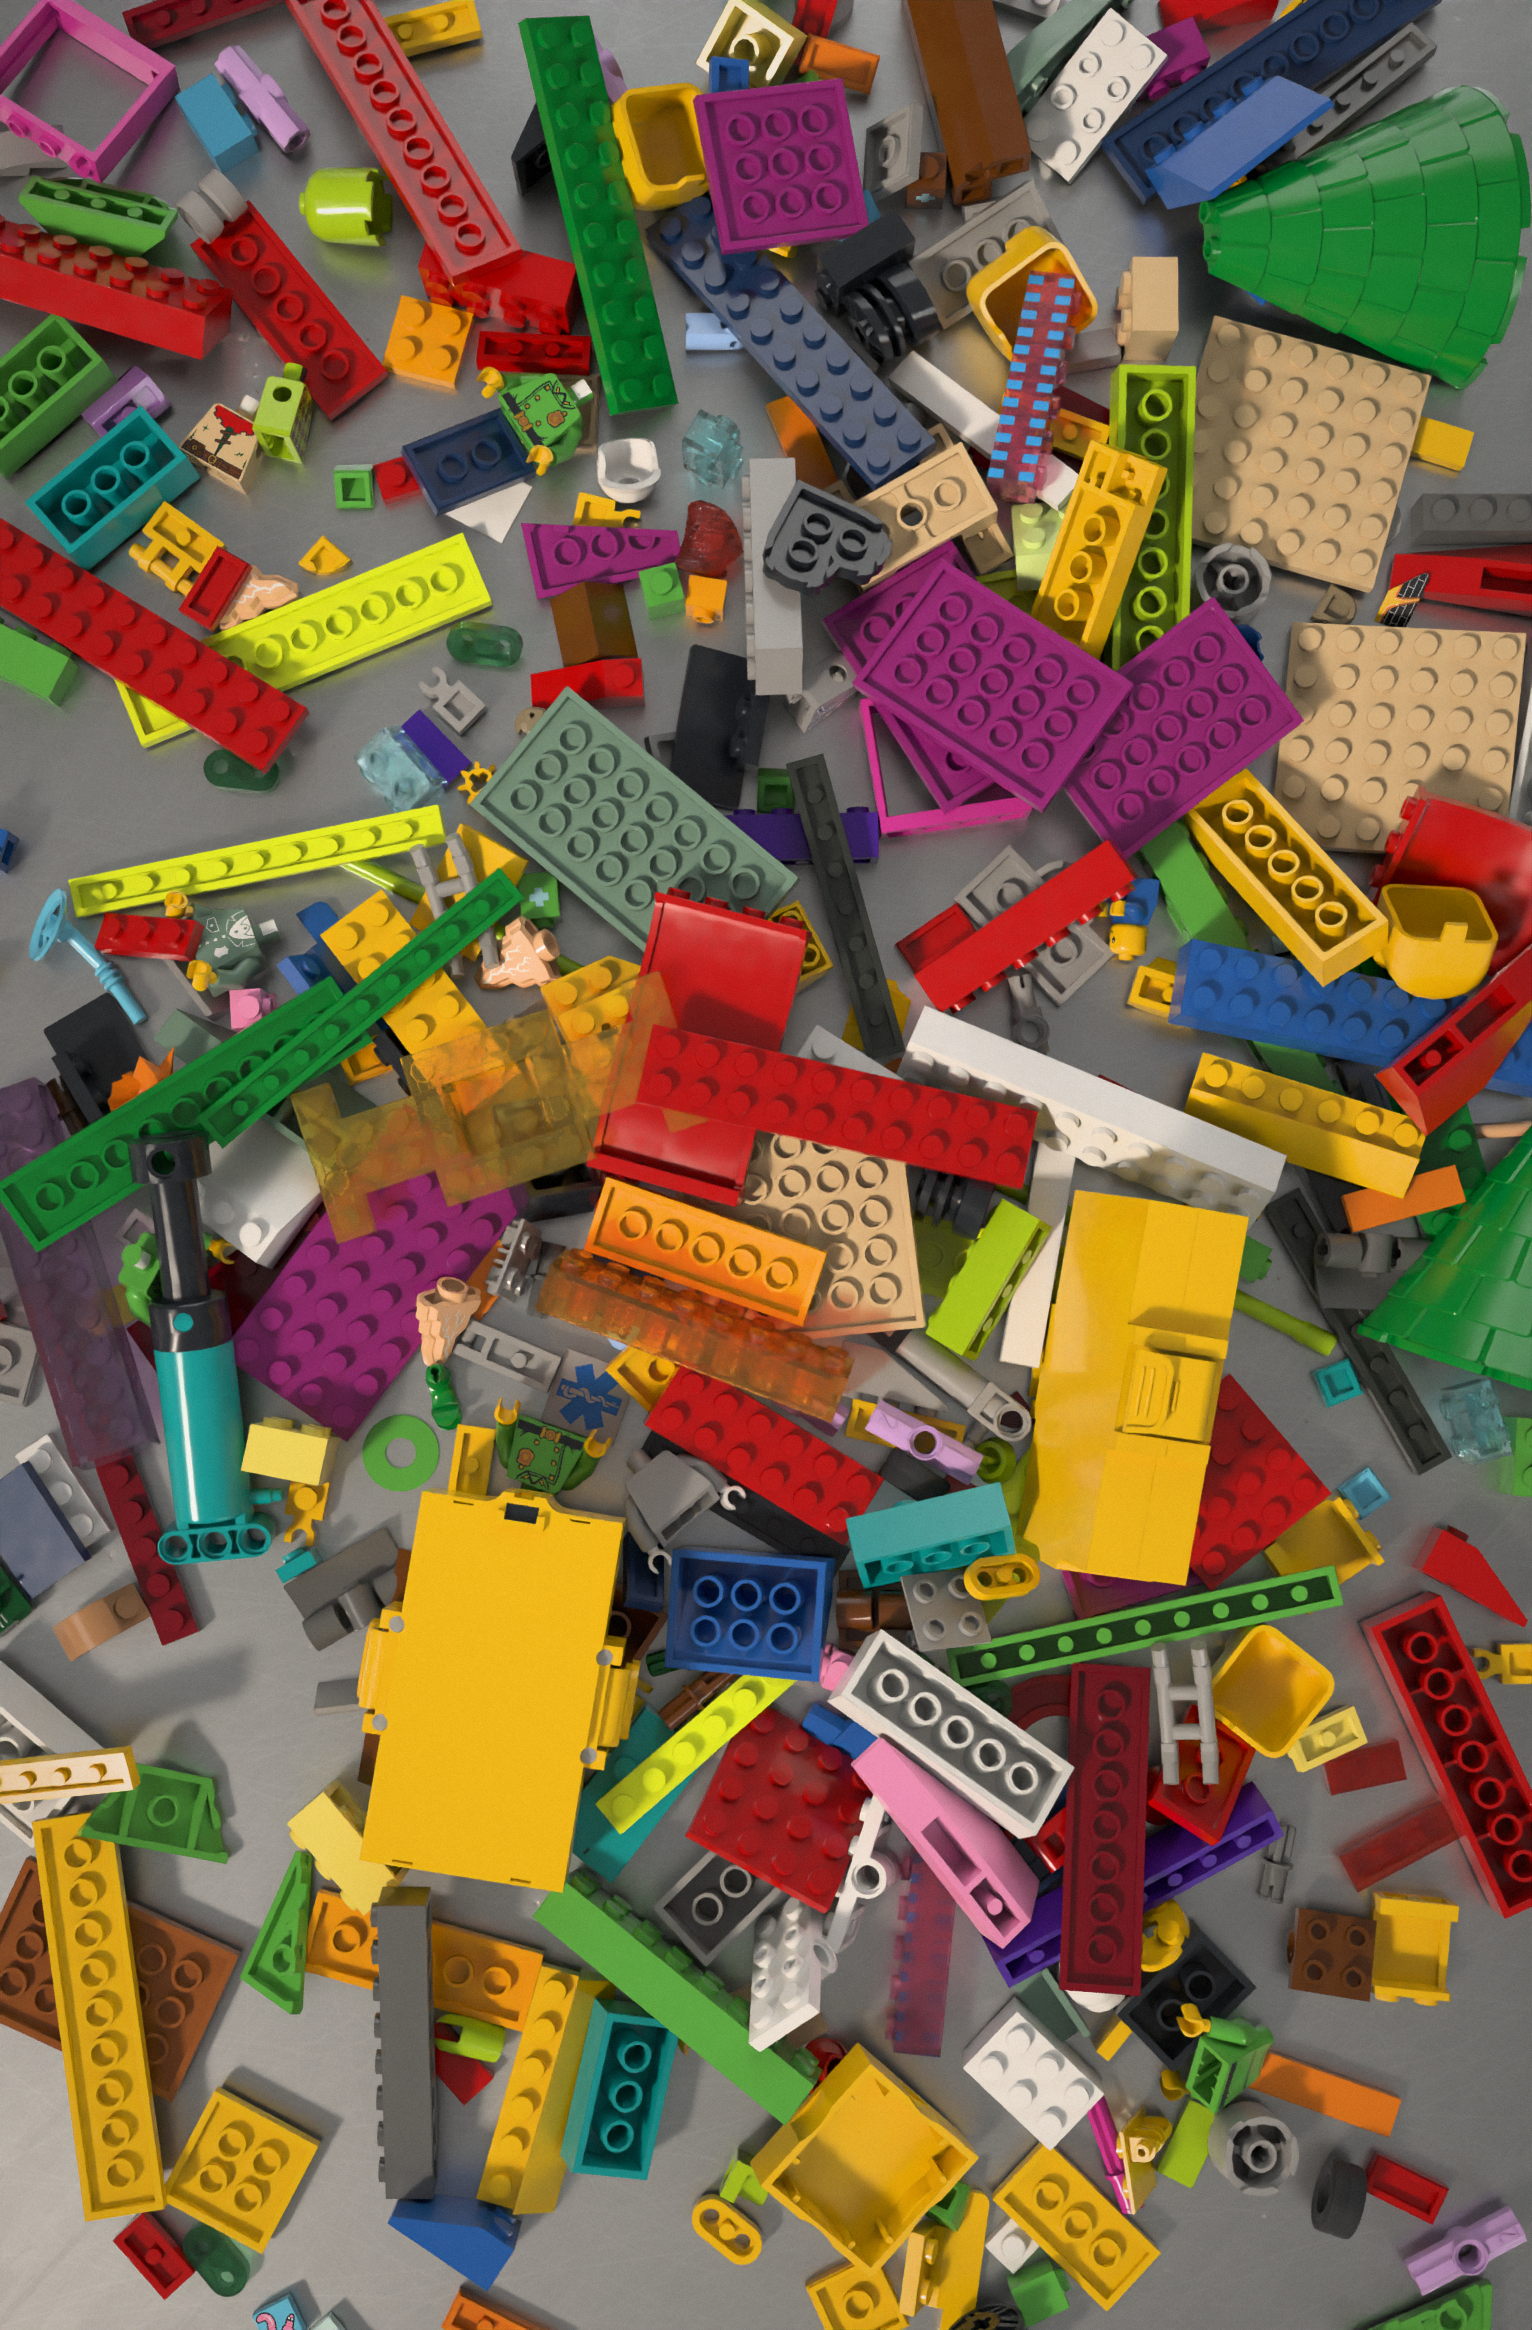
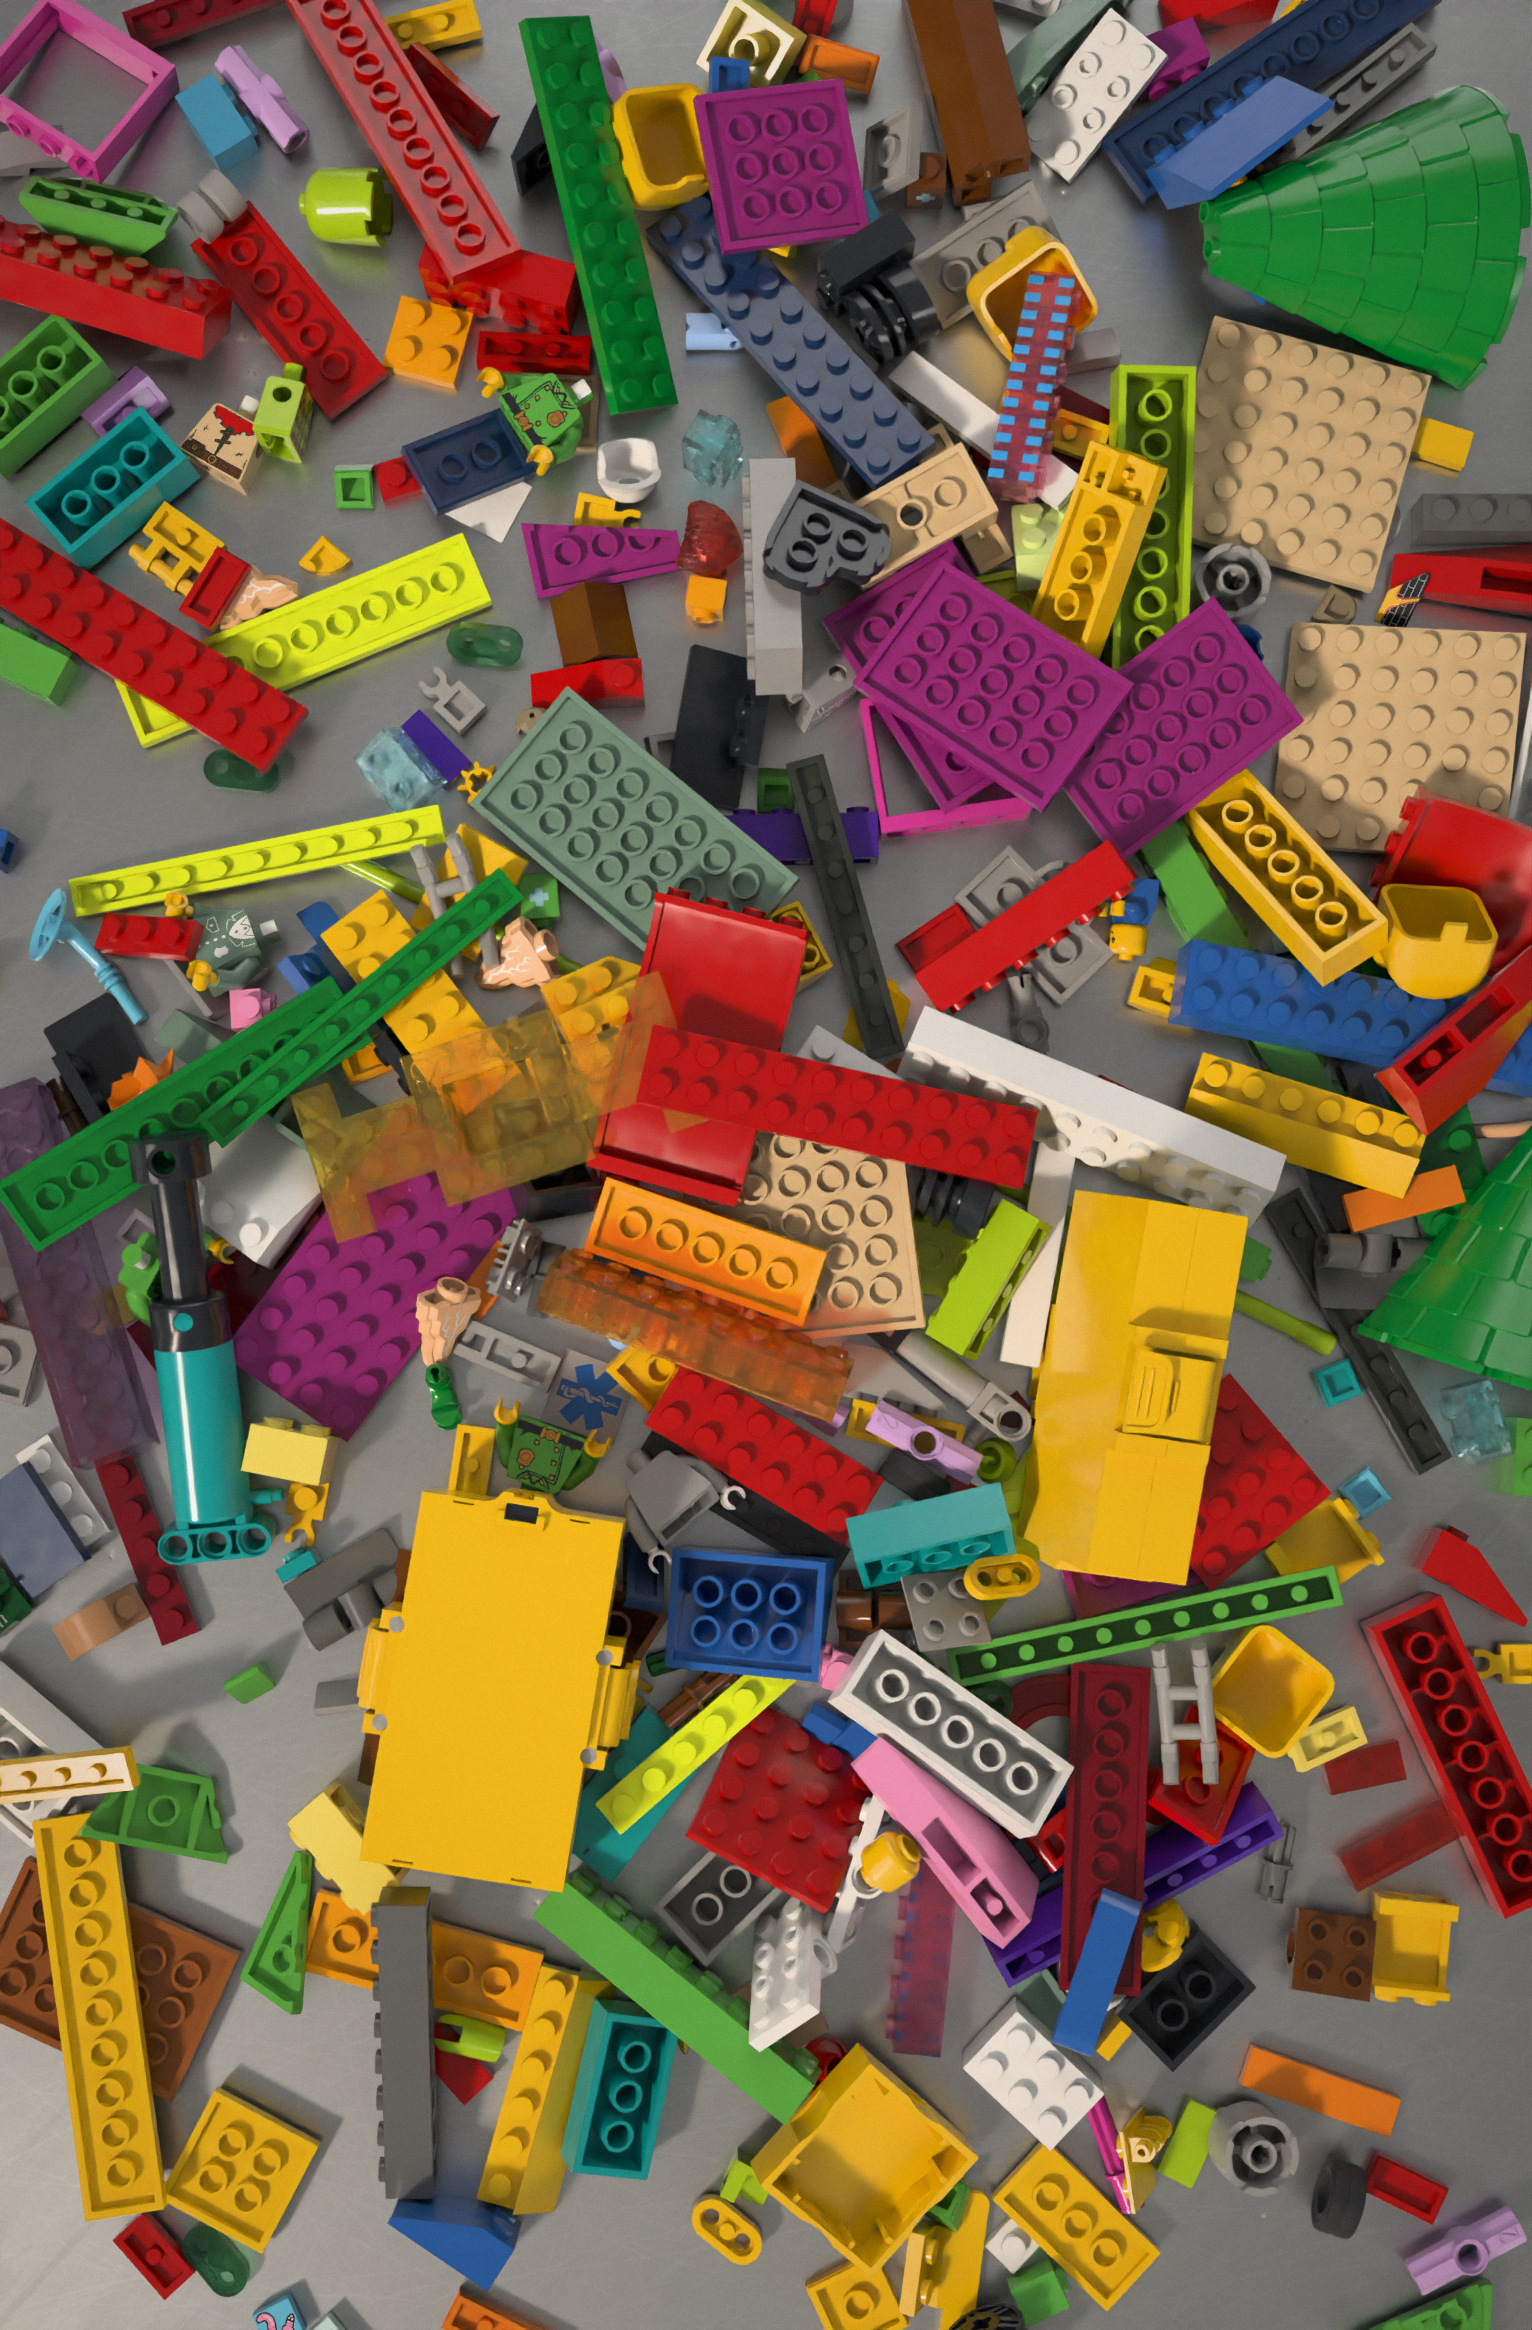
bright green piece [362,1415,439,1492] -> none
bright green brick [639,562,686,620] -> none
tan brick [1115,257,1179,361] -> none
bright green torso [1159,2003,1274,2114] -> none
none -> bright green slope [223,1661,276,1704]
none -> red plate [406,42,500,149]
none -> yellow head [860,1831,921,1893]
none -> blue beam [1051,1888,1142,2058]

